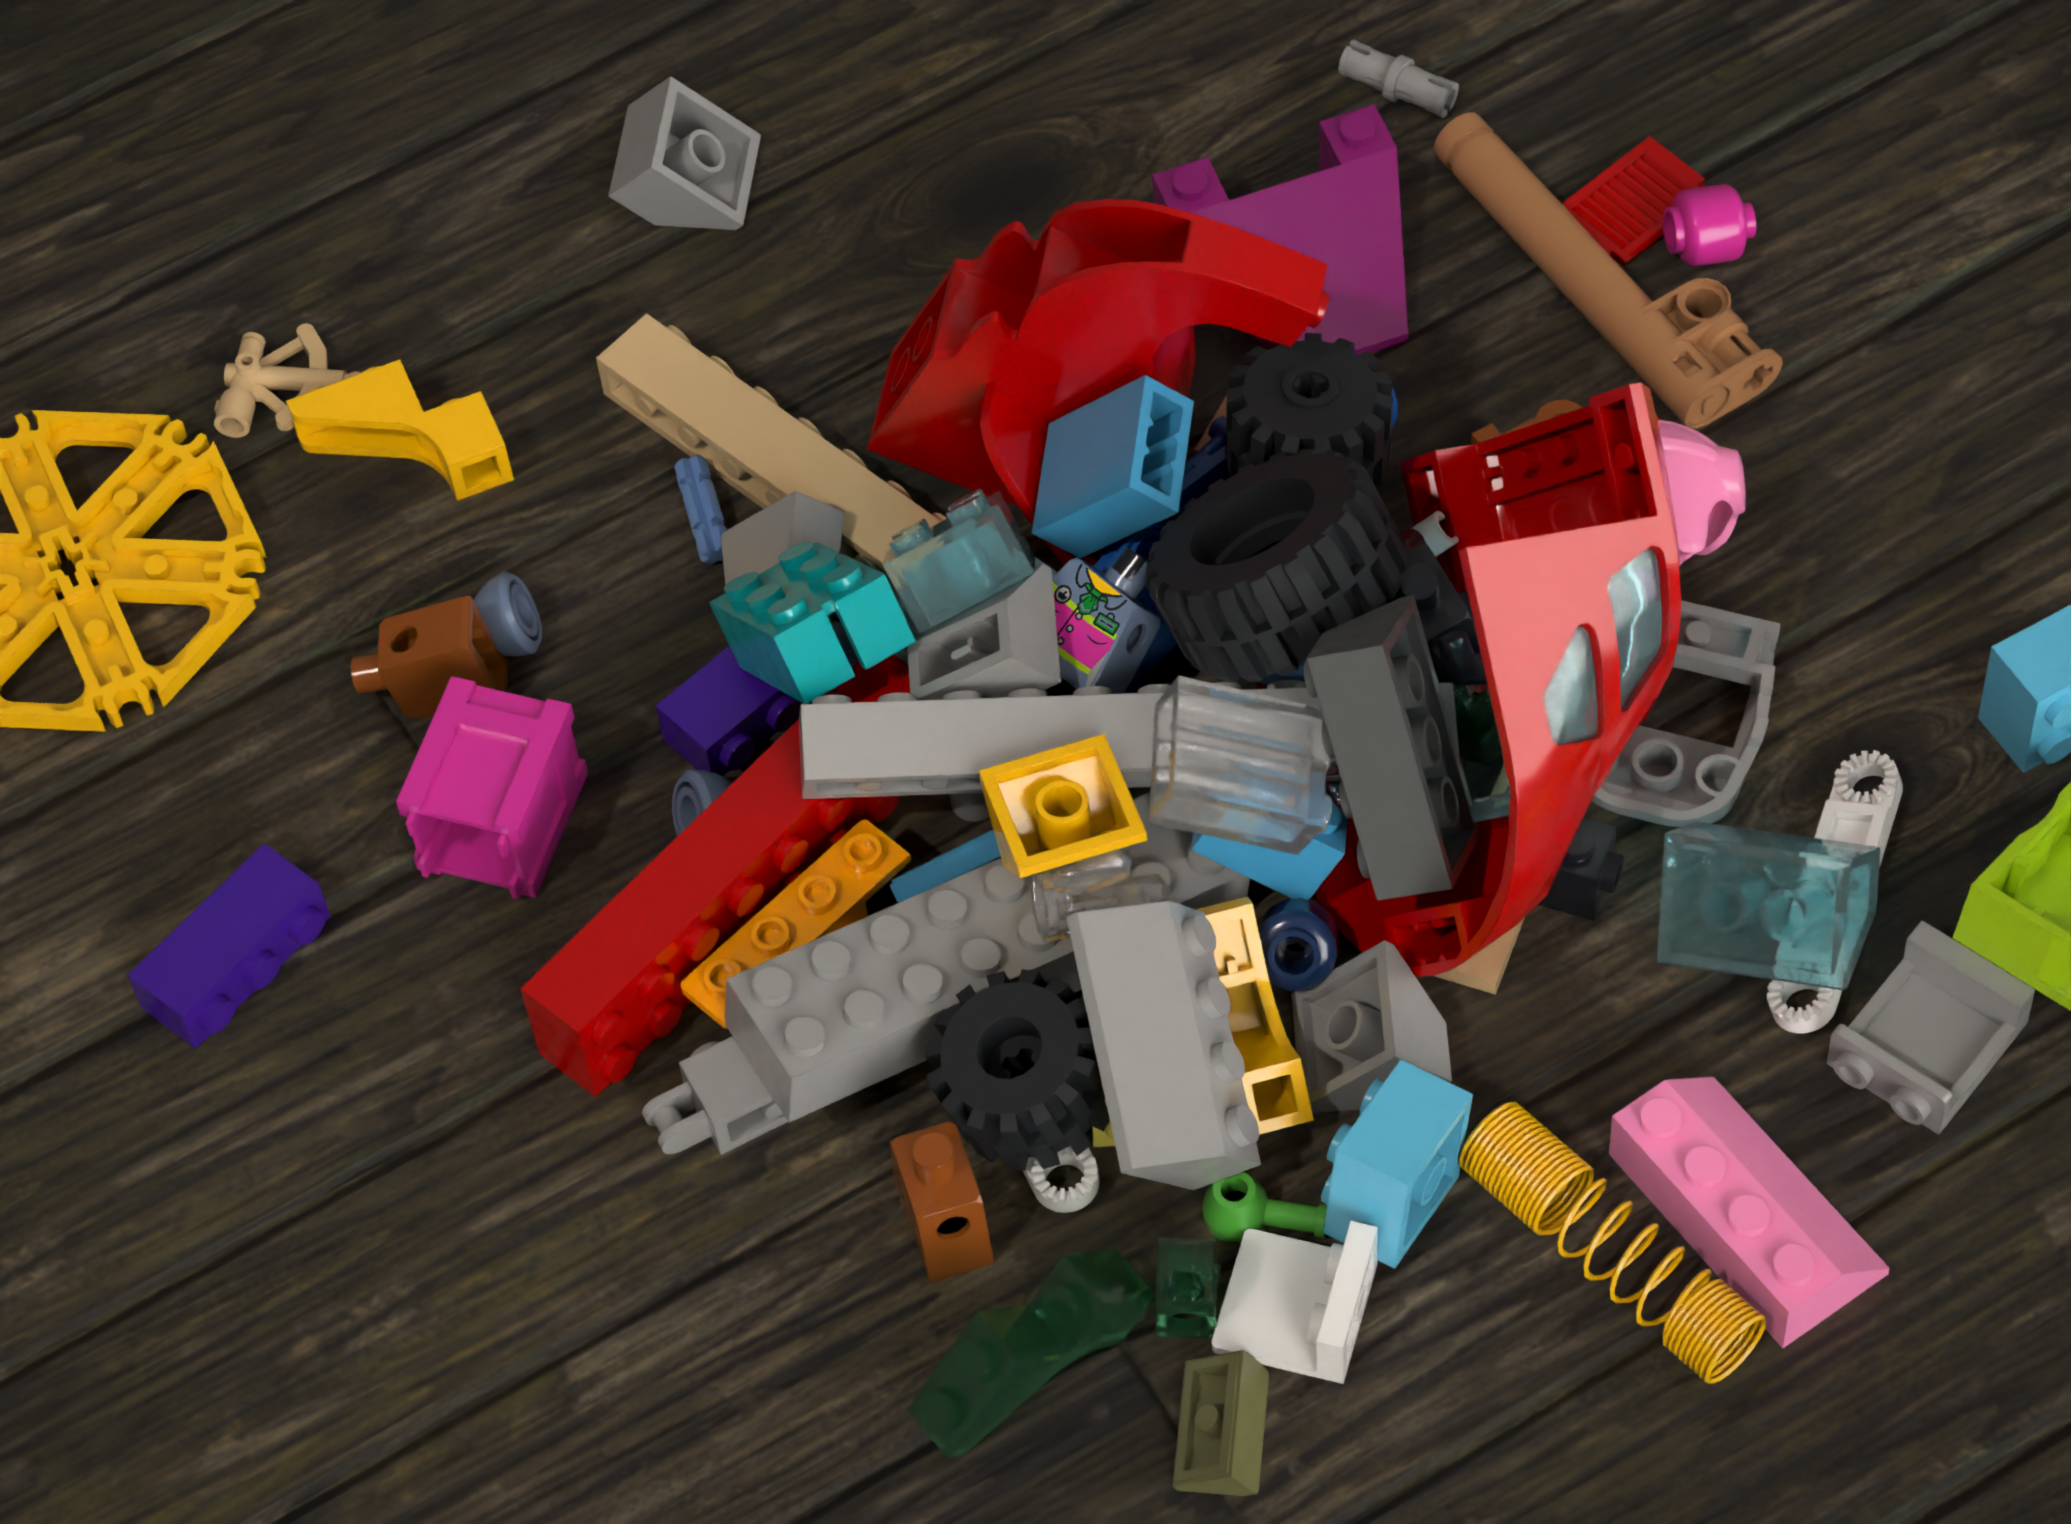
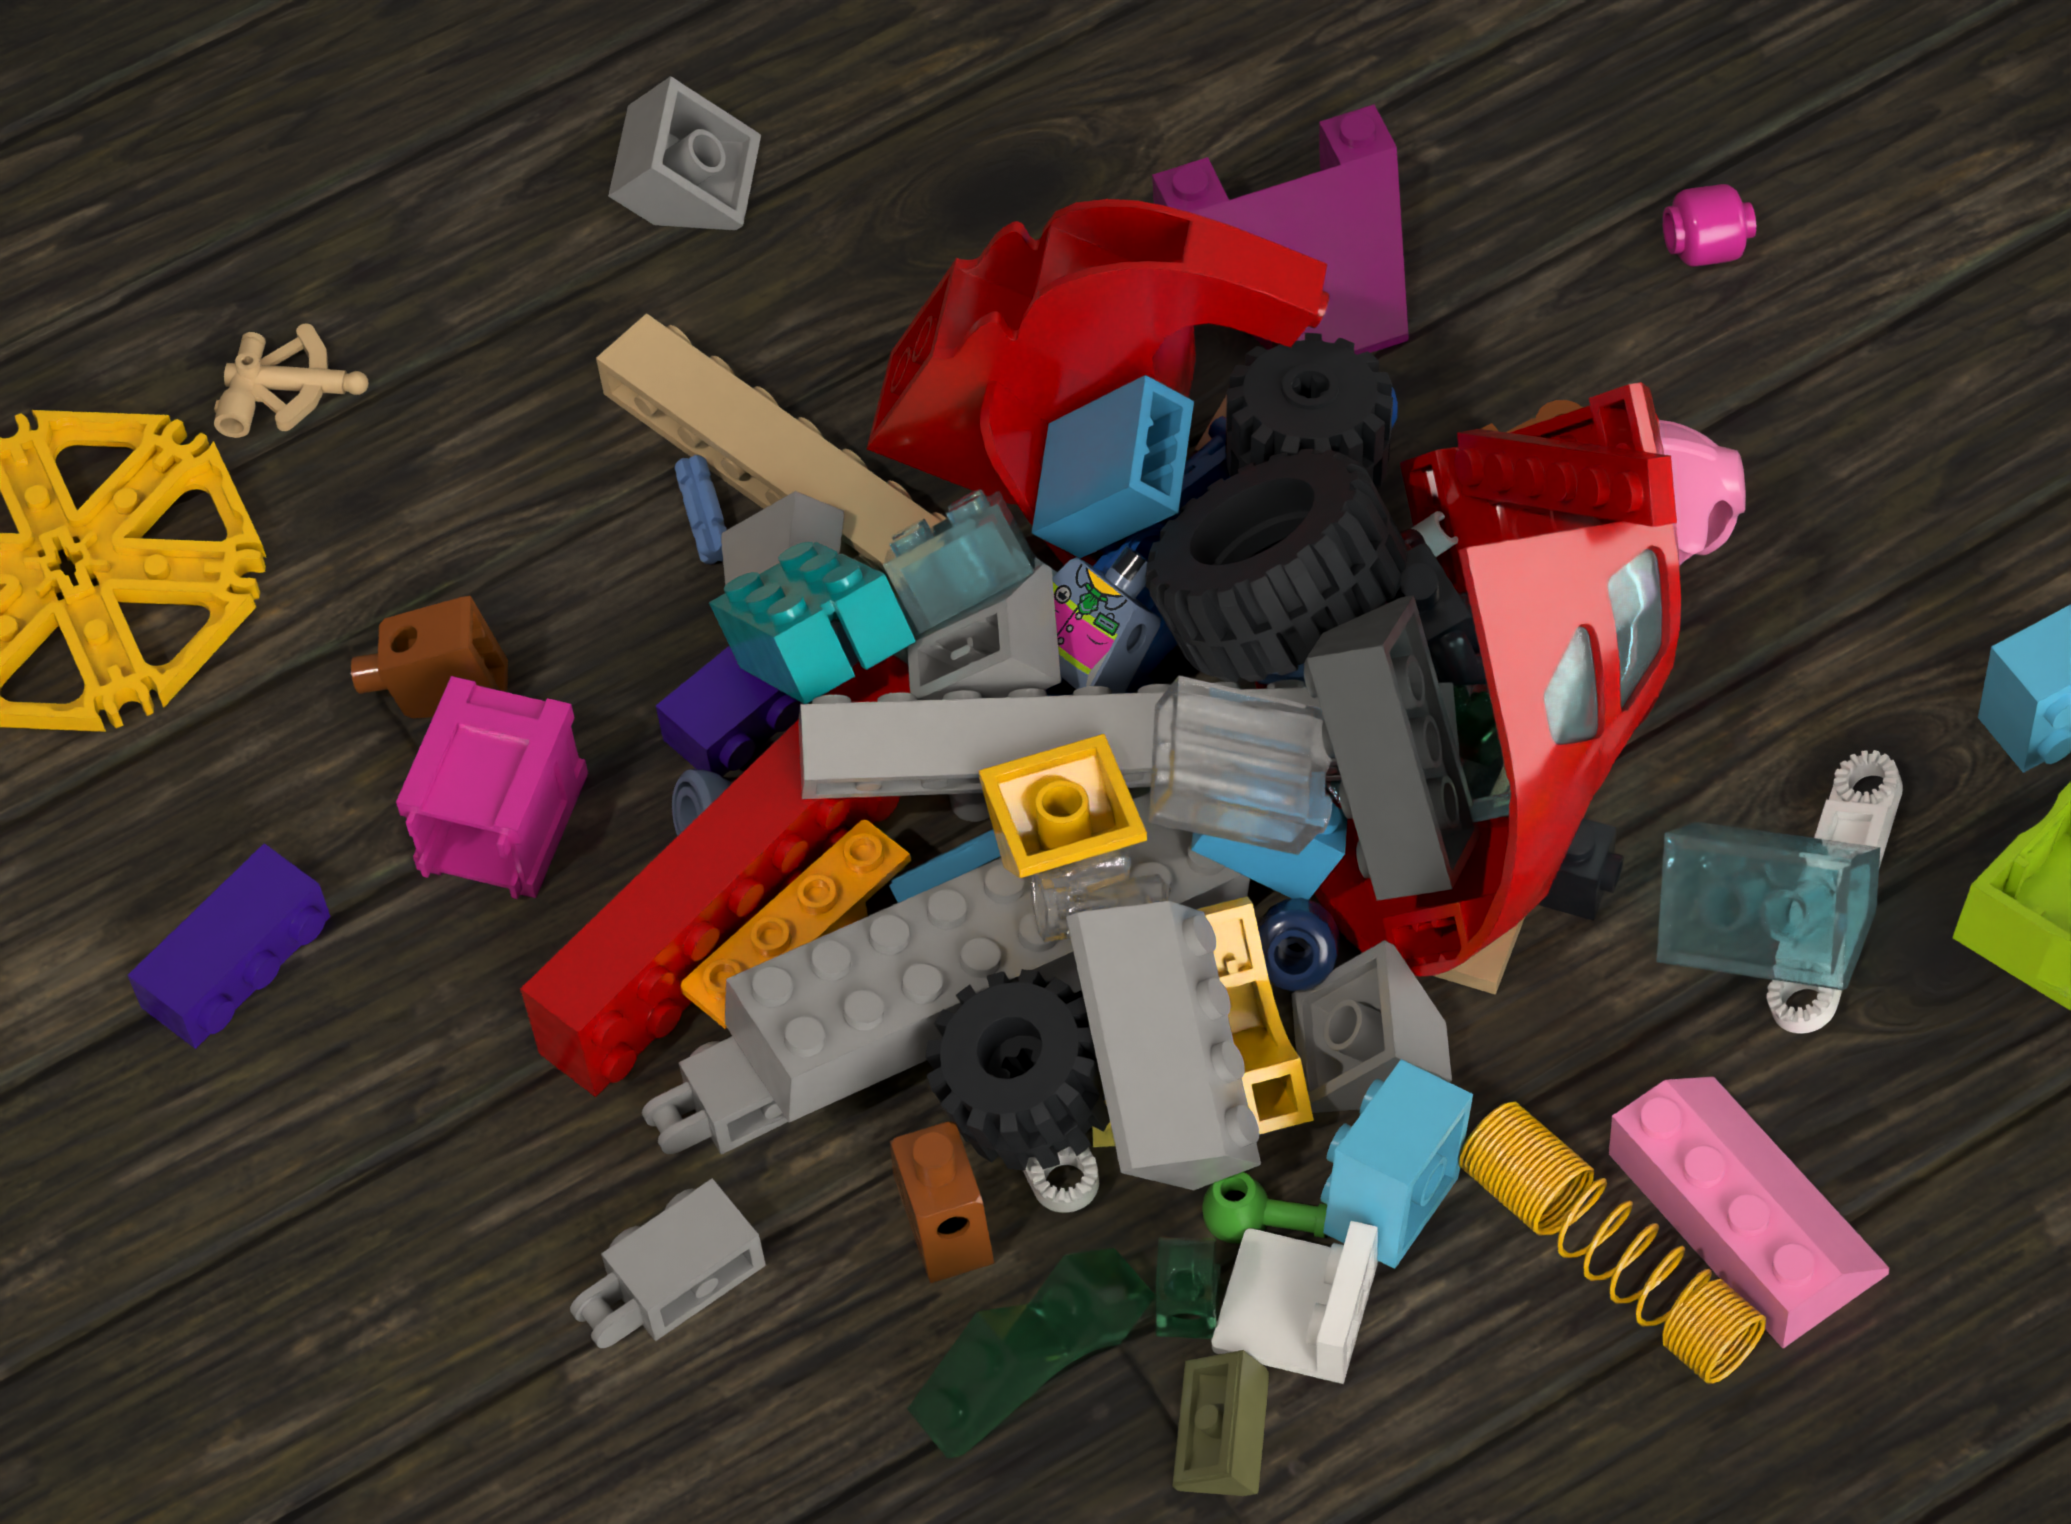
yellow arch [286,359,514,501] -> none
sand blue brick [474,571,542,656] -> none
light grey pin [1338,39,1459,118] -> none
medium nougat piece [1433,112,1783,429] -> none
red window [1562,136,1705,266] -> none
light grey slope [1591,592,1780,827] -> none
light grey panel [1827,920,2035,1135] -> none
none -> light grey brick [570,1178,766,1348]
none -> red plate [1454,429,1677,527]

